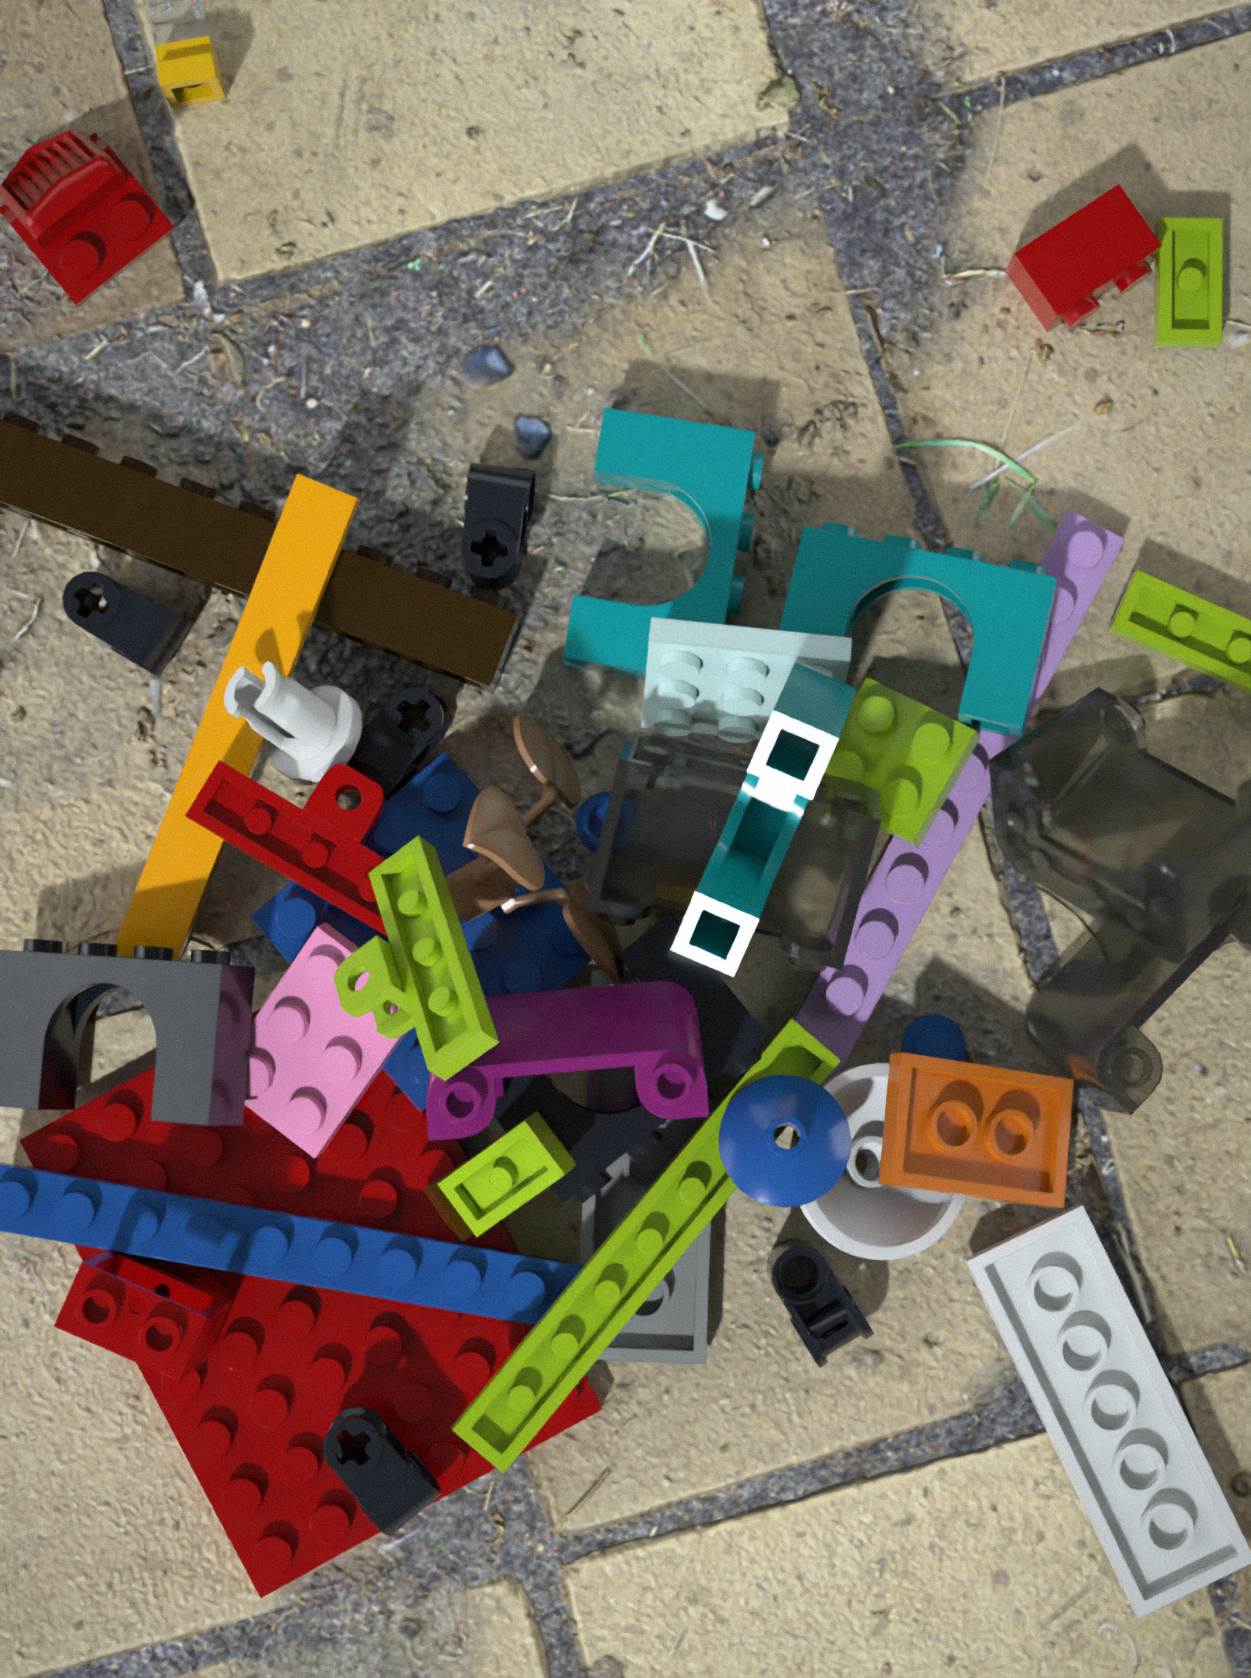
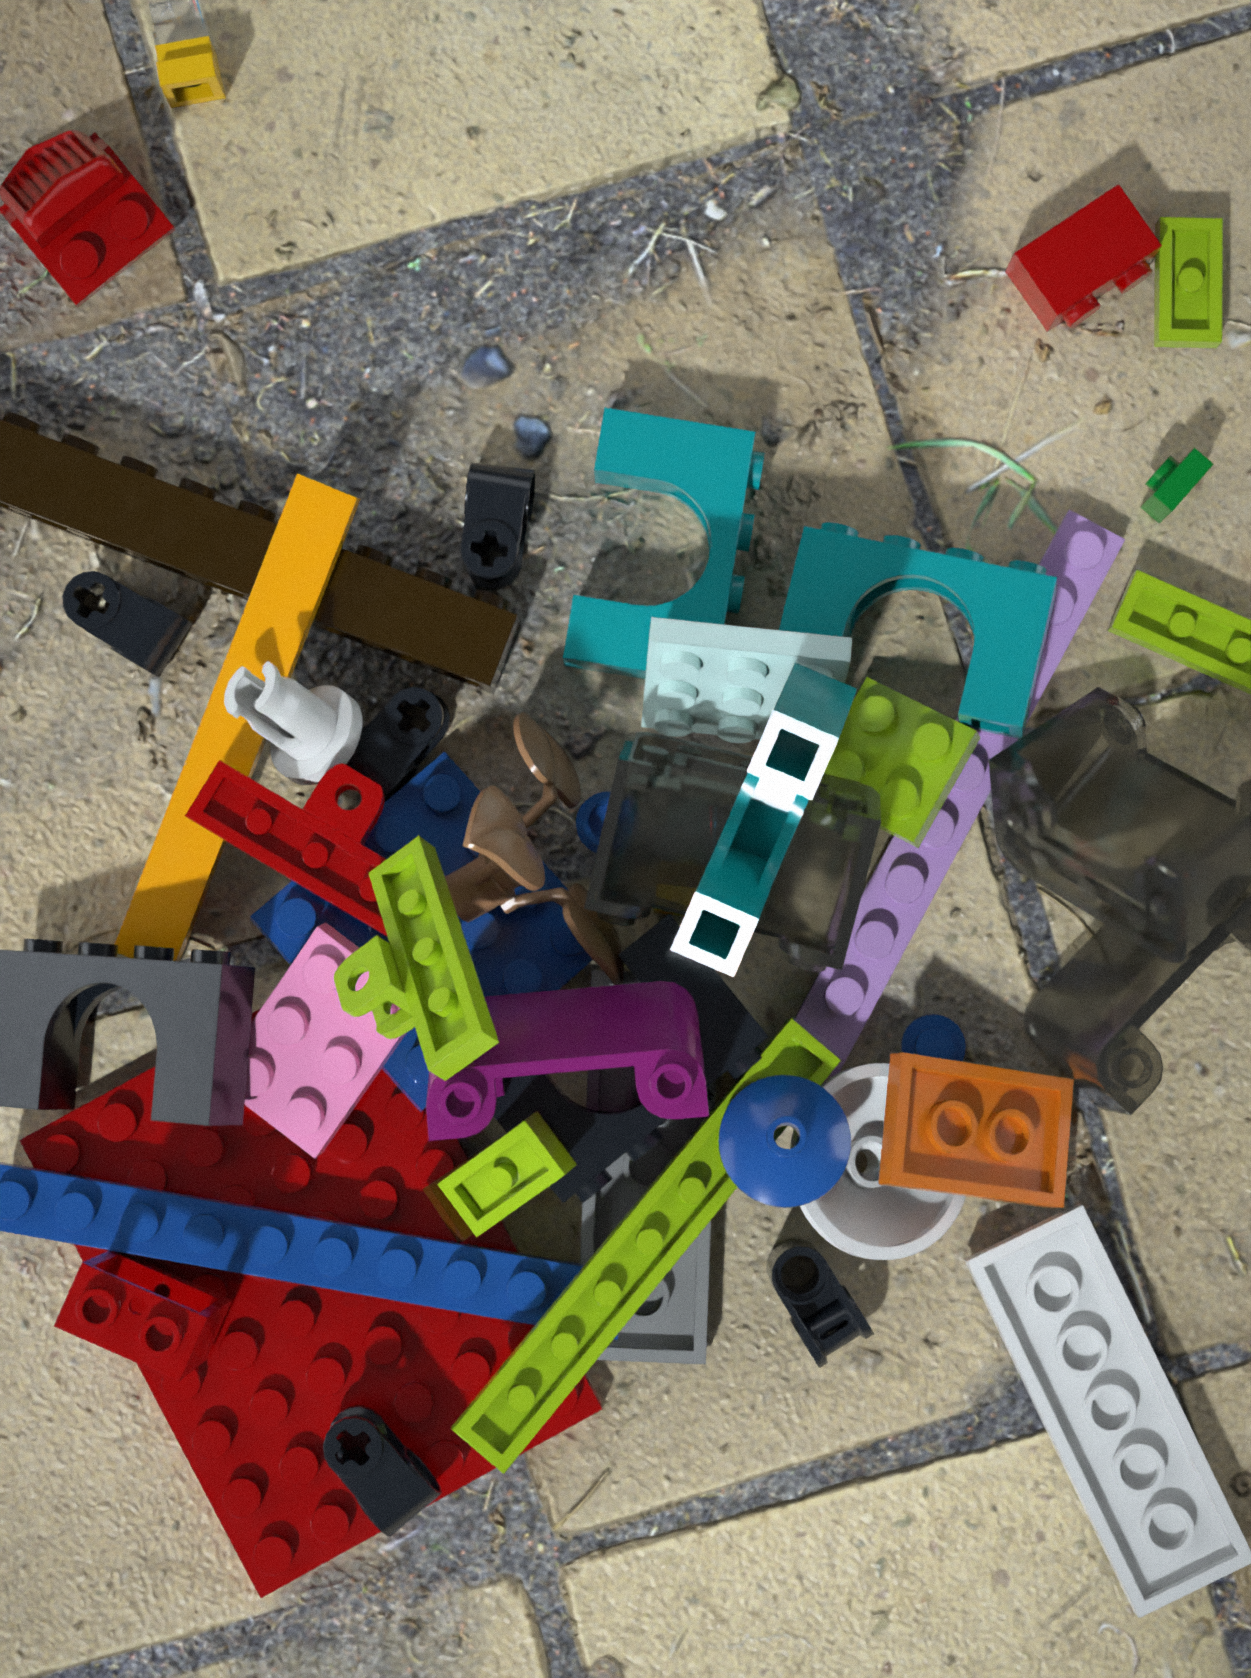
none -> green plate [1140,447,1214,523]

